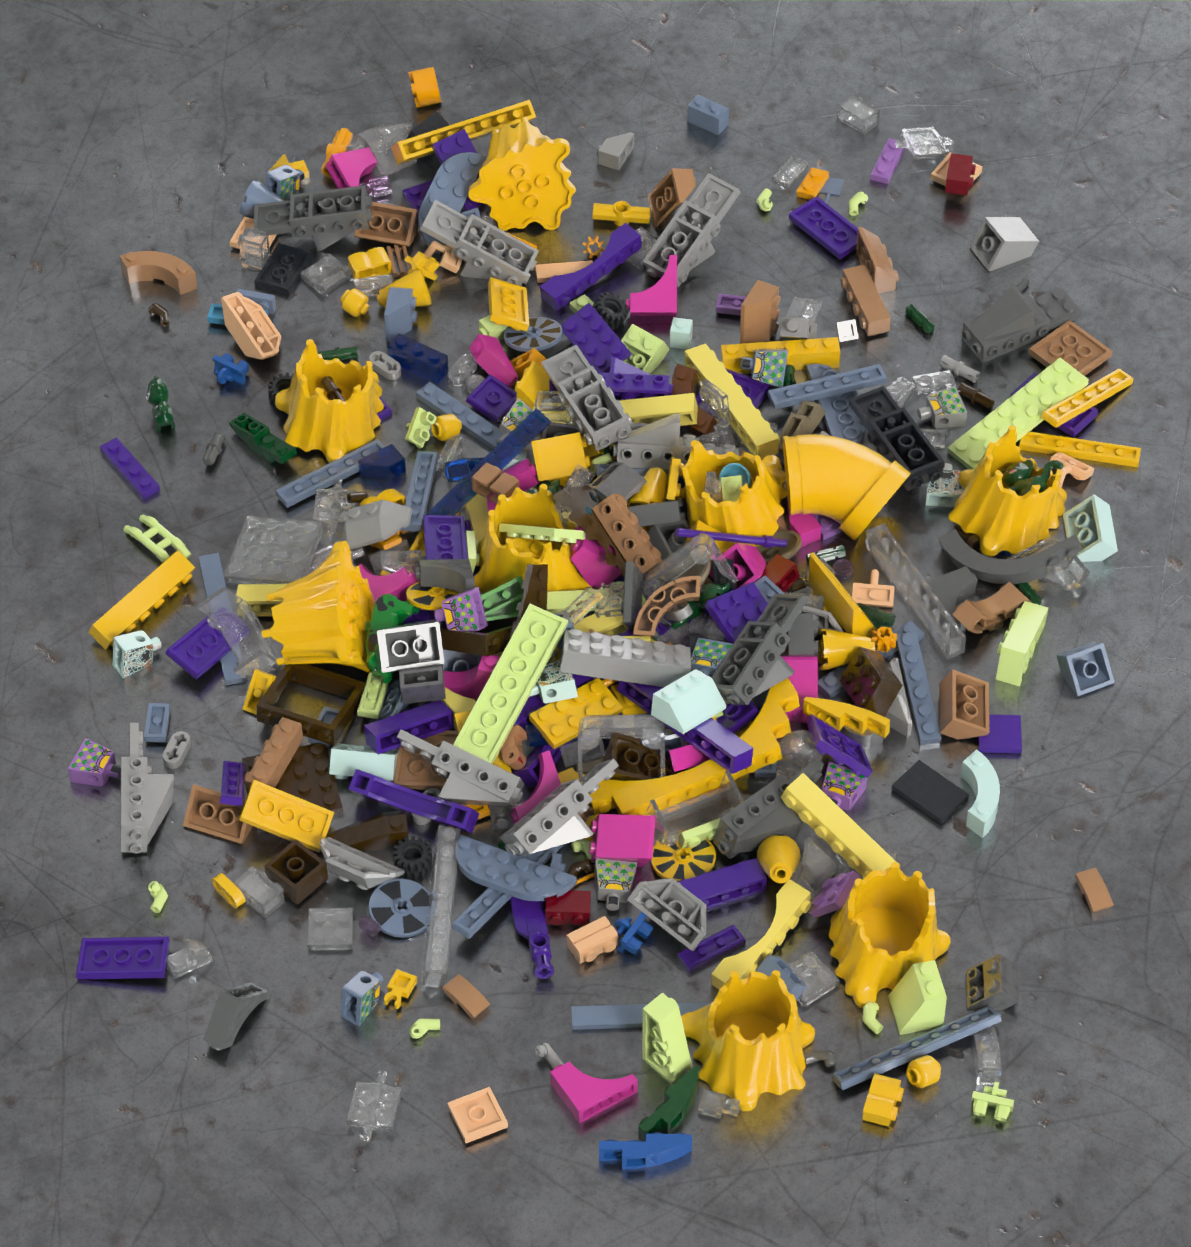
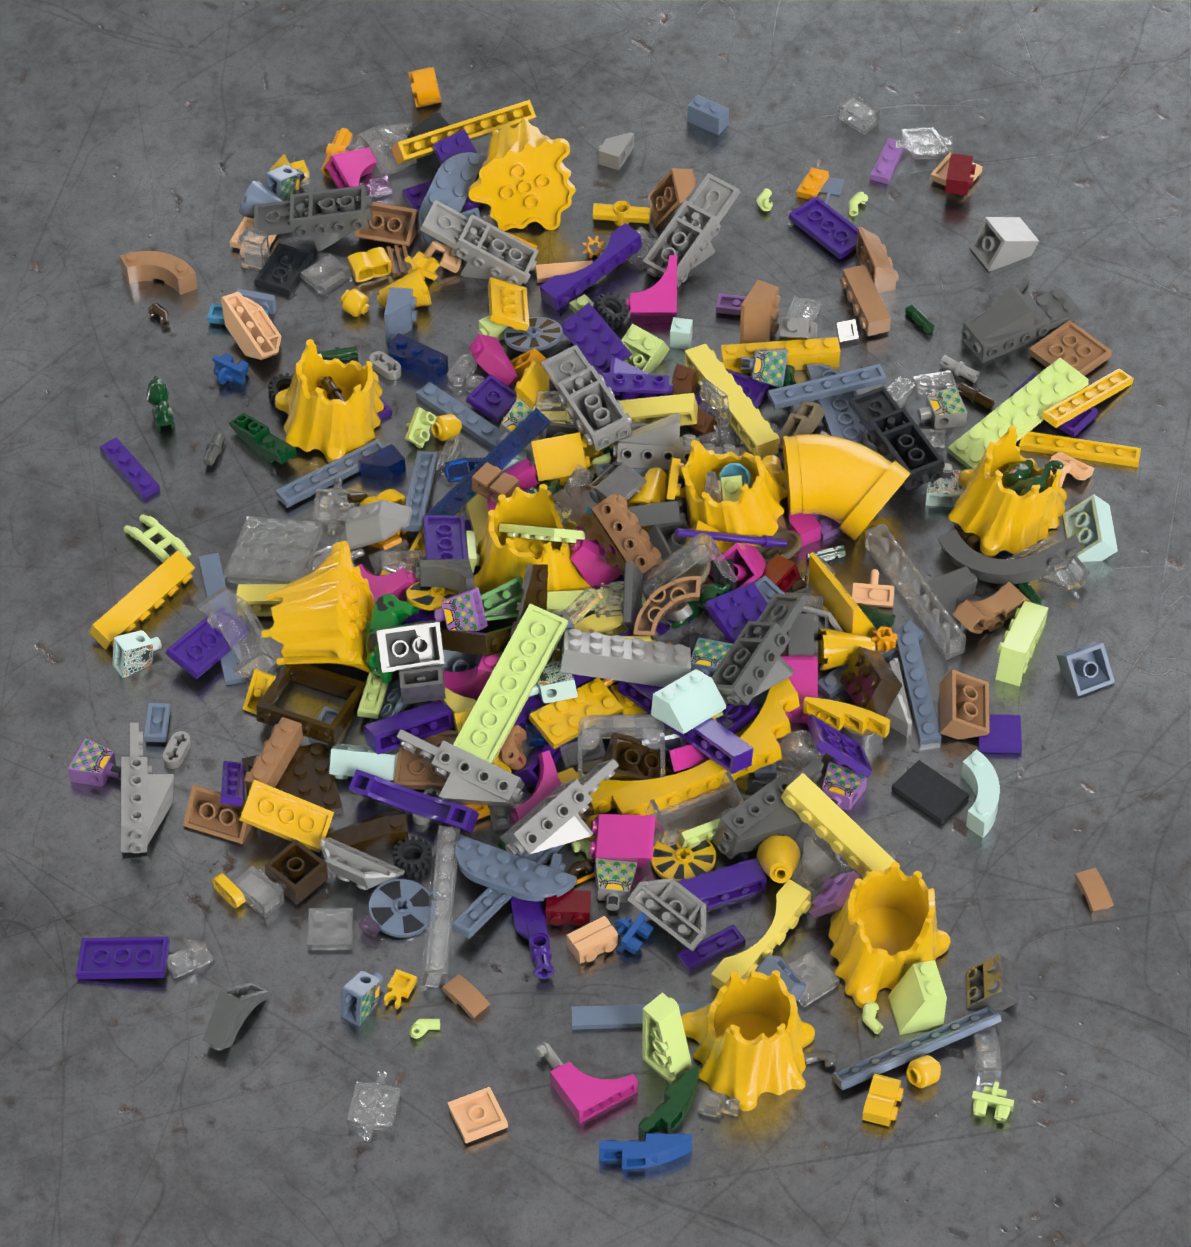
yellowish green arm [148,881,168,913] -> none
clear plate [354,274,393,297] -> none
clear plate [772,155,808,189] -> none
tile [833,559,853,579] -> none

